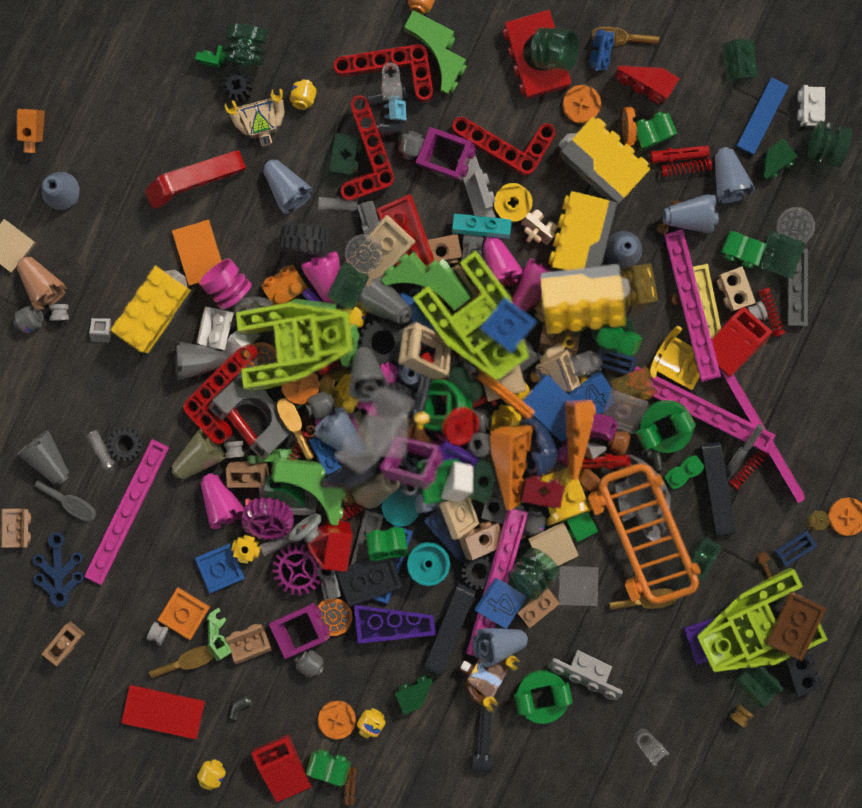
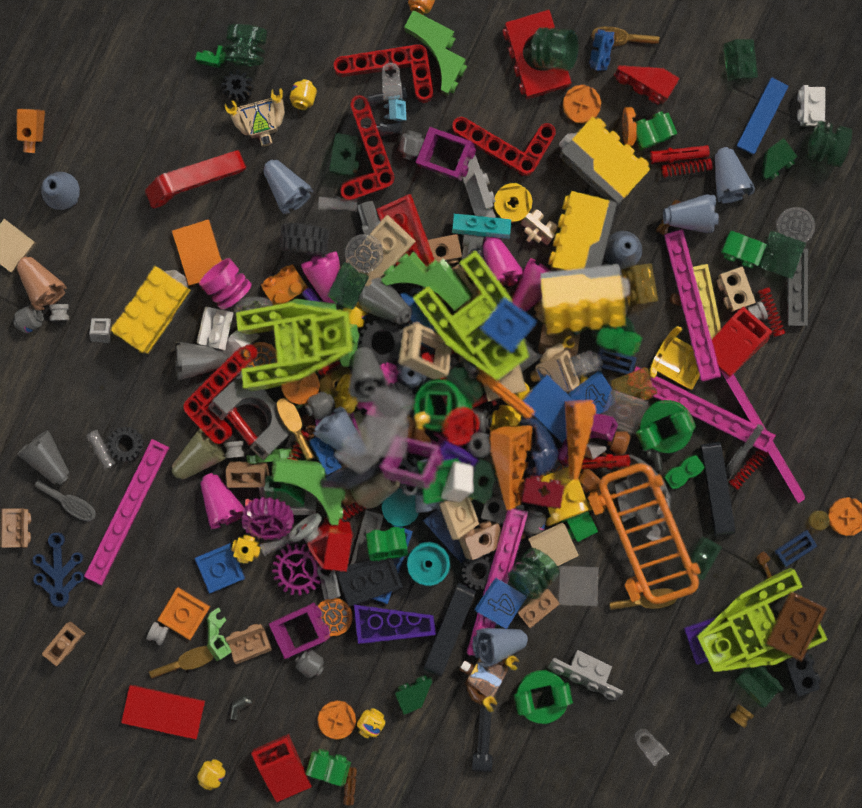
black pin [411,376,432,415] -> none

